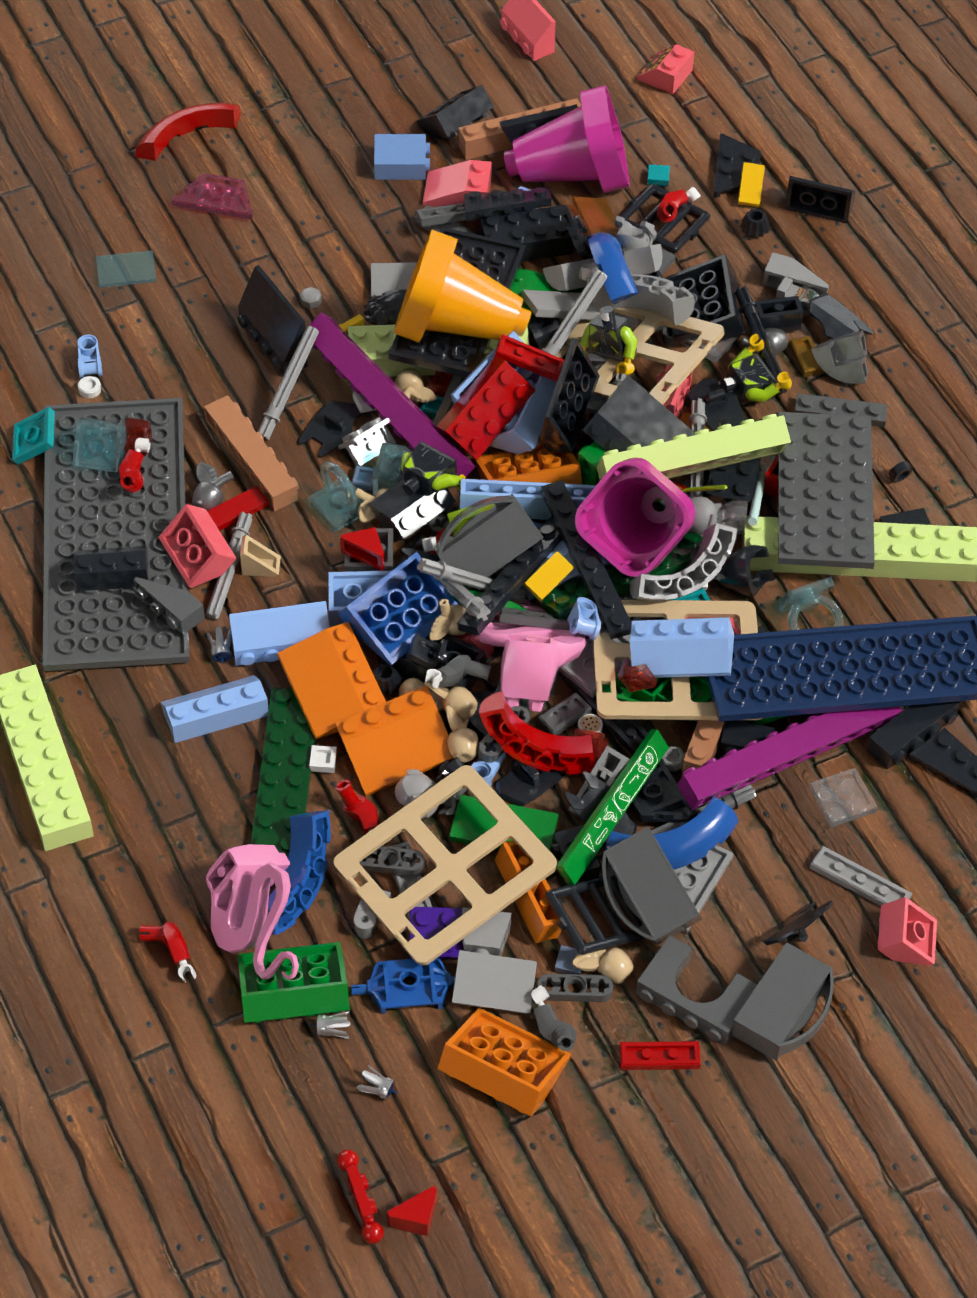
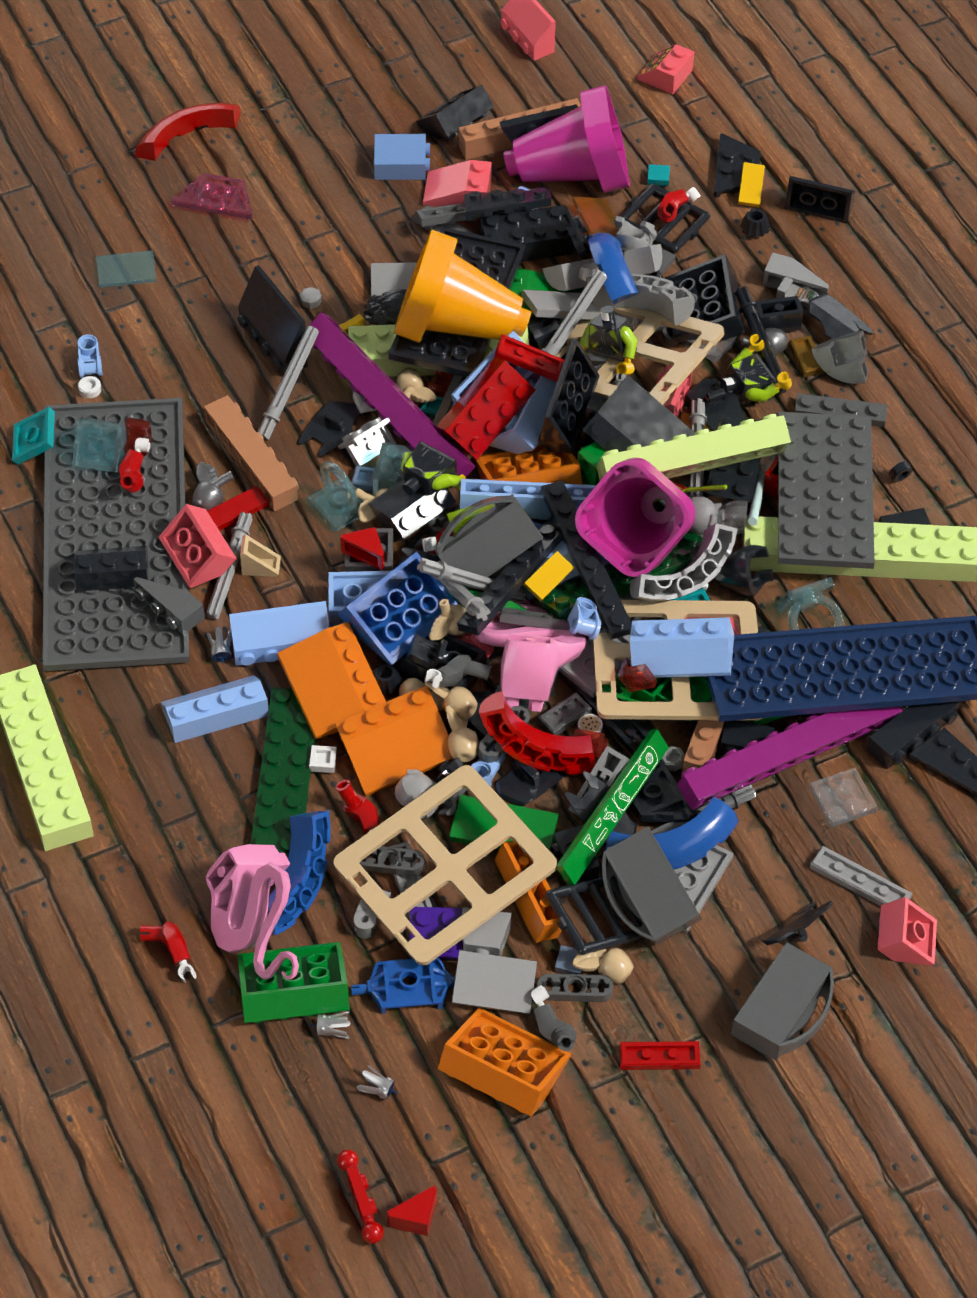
dark grey arch [636,935,758,1045] -> none

